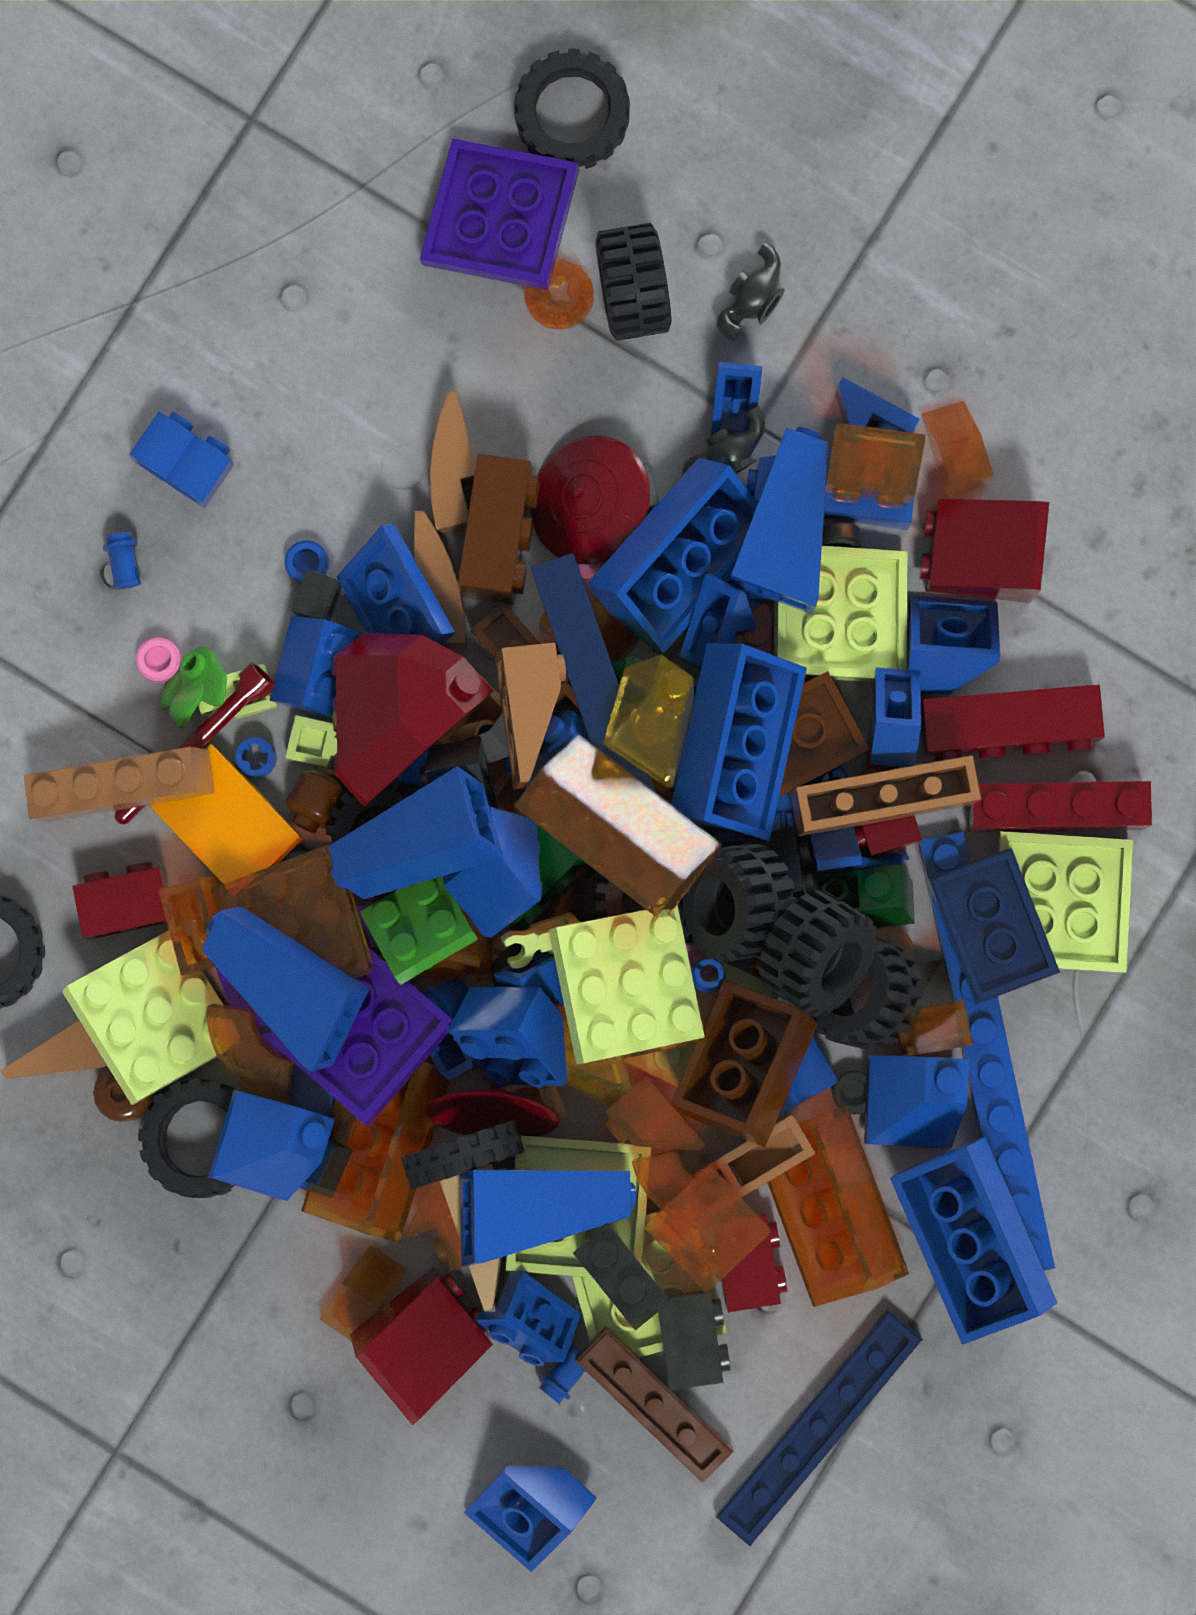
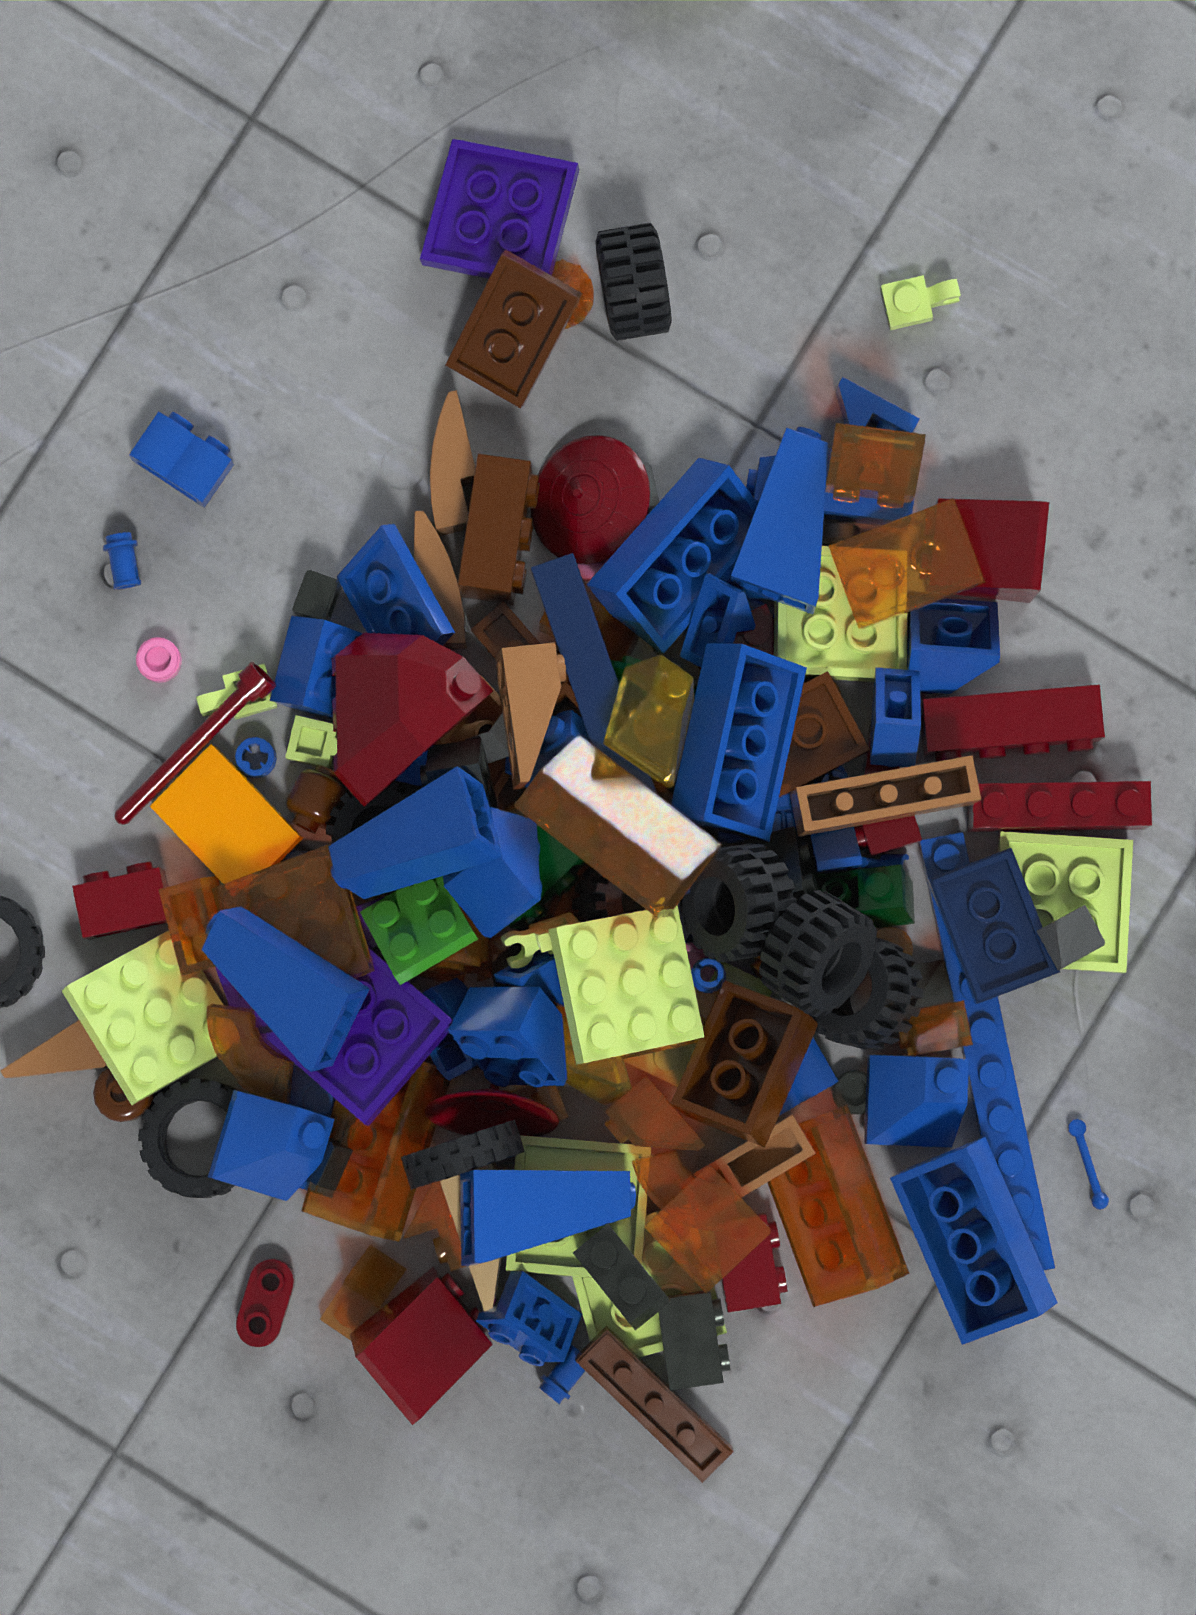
medium nougat brick [24,747,215,822] -> none
bright green plate [160,647,227,729] -> none
blue tile [284,541,329,585] -> none
blue slope [464,1466,597,1572] -> none
black tyre [514,49,630,169] -> none
pearl dark grey piece [682,406,765,475] -> none
blue slope [710,362,763,437] -> none
dark blue tile [715,1309,923,1546] -> none
pearl dark grey piece [717,242,785,341] -> none
clear orange slope [921,401,994,497] -> none
none -> dark red plate [236,1258,295,1347]
none -> reddish brown plate [445,250,583,409]
none -> clear orange tile [829,498,986,630]
none -> yellowish green plate [880,275,961,331]
none -> dark grey slope [1036,905,1105,970]
none -> blue hinge [1068,1119,1109,1210]

